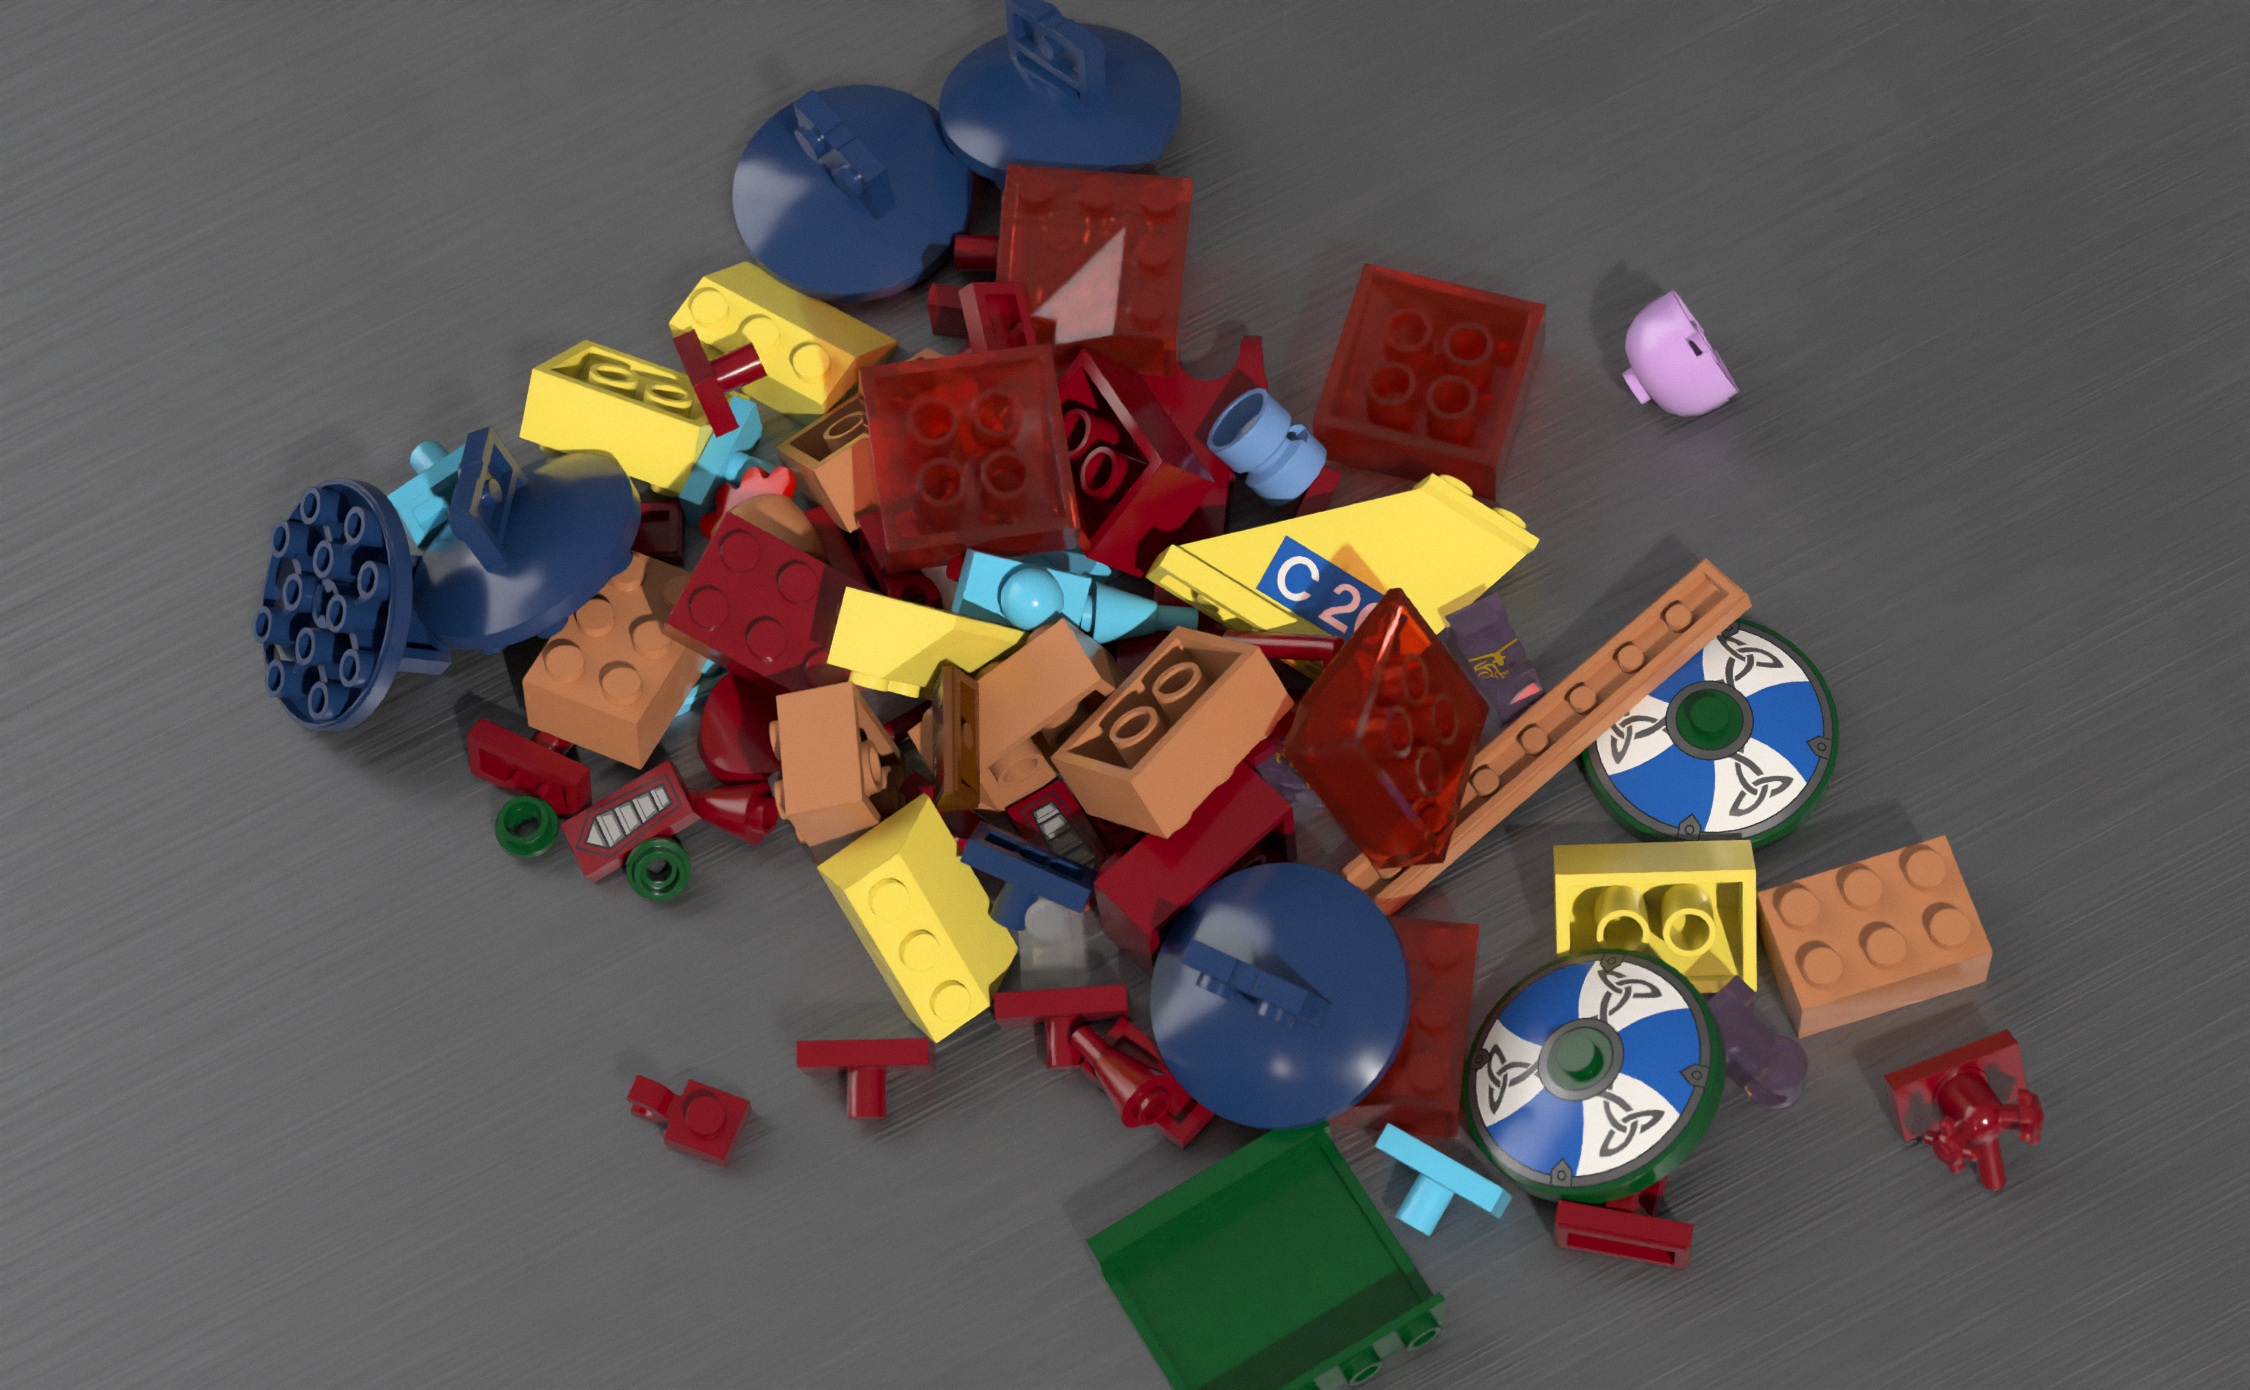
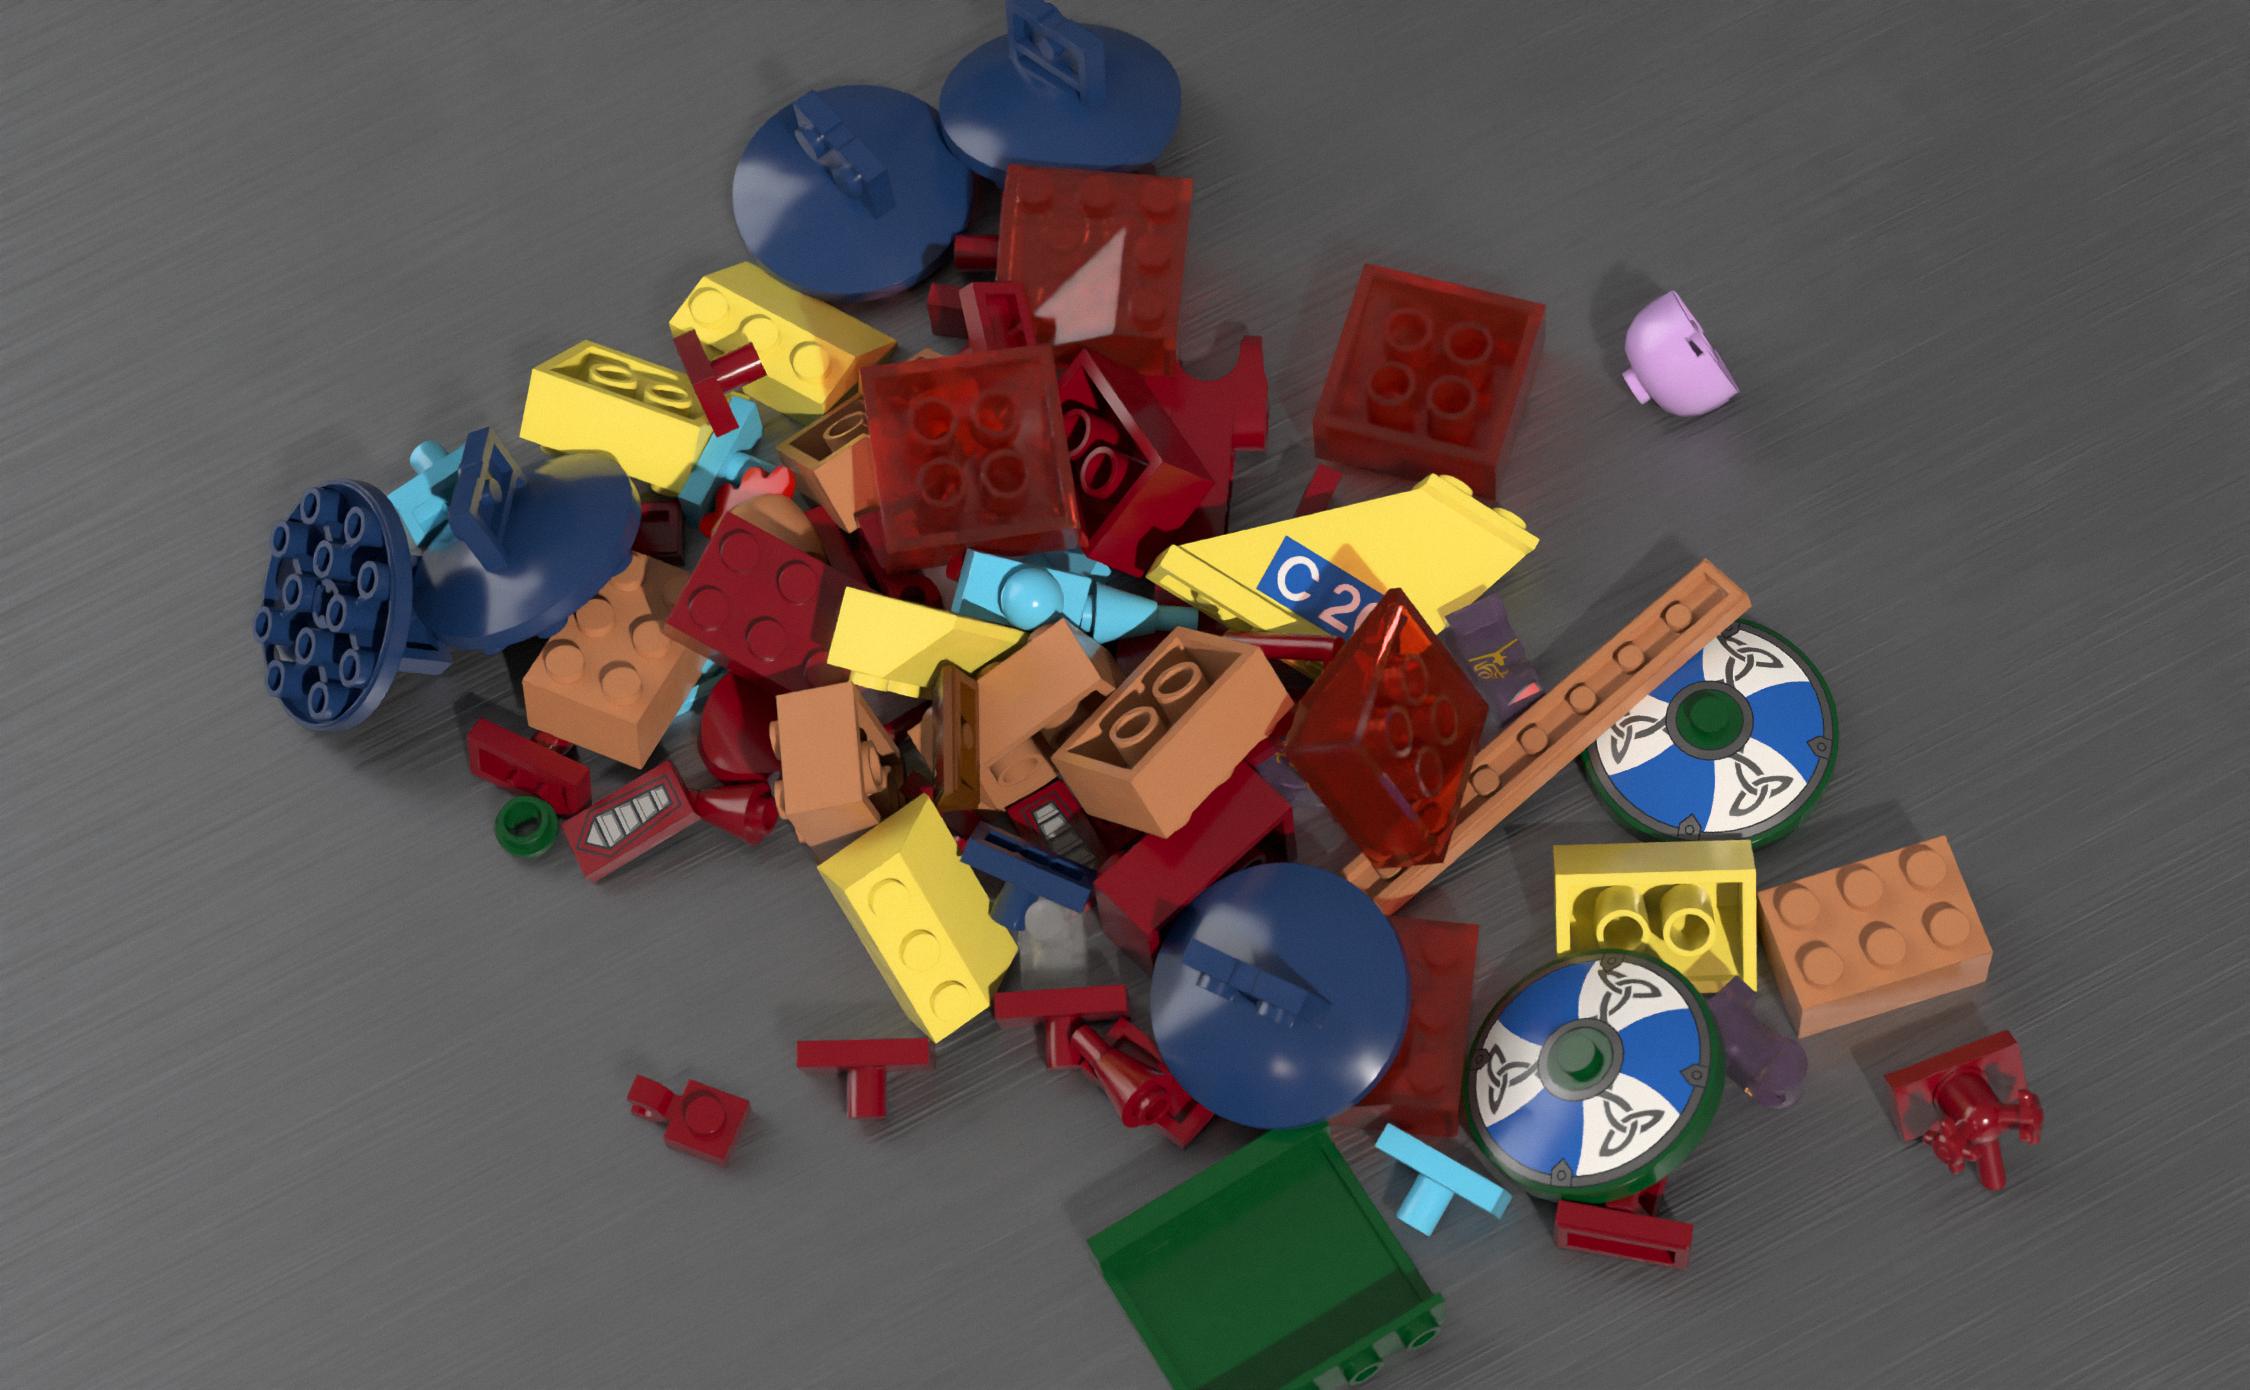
dark green plate [626,837,691,900] -> none
medium blue wheel [1207,388,1327,507] -> none

